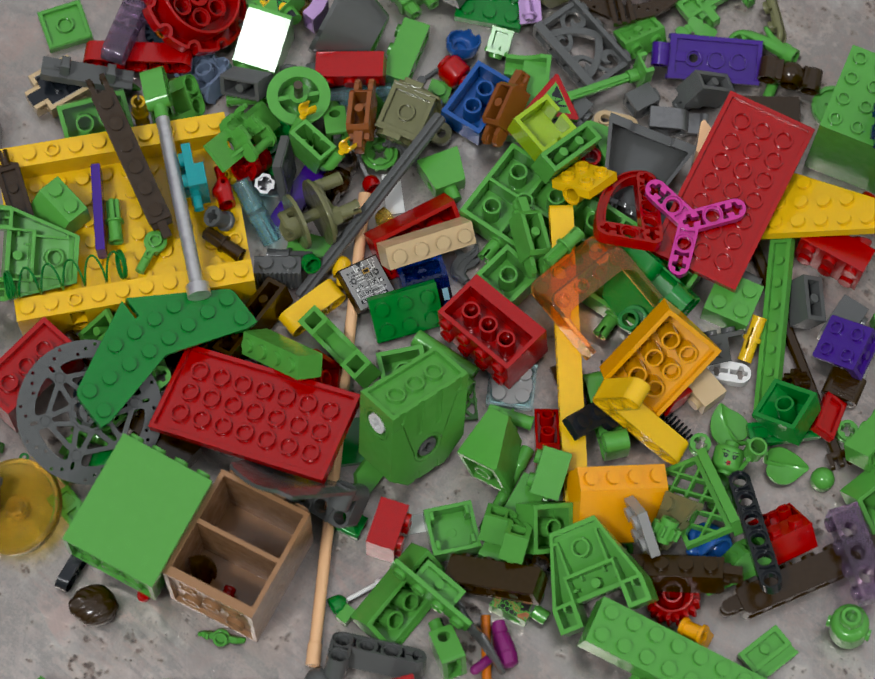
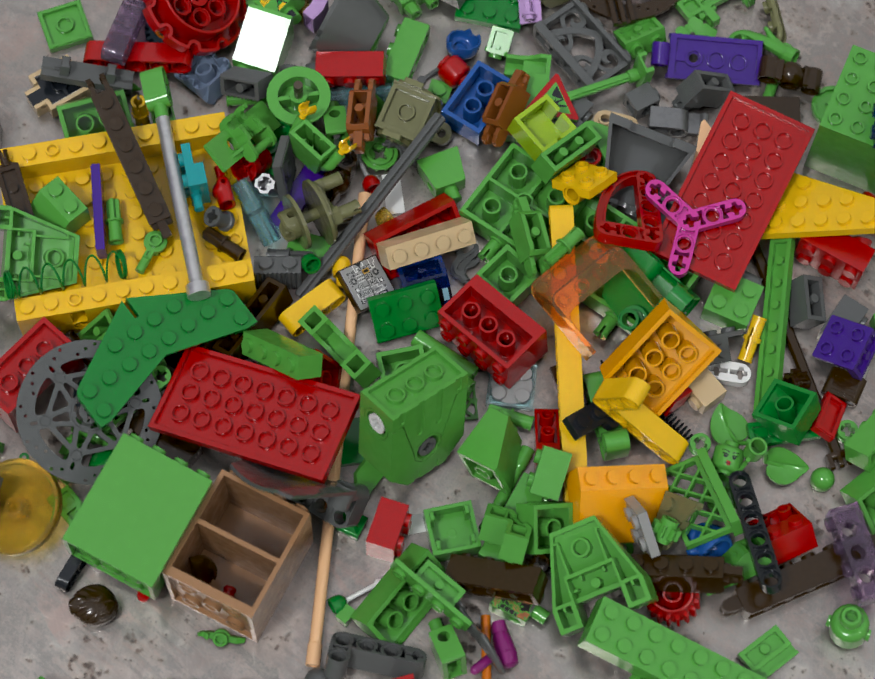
bright green piece [168,74,205,121] -> none
light orange piece [677,617,714,648] -> none

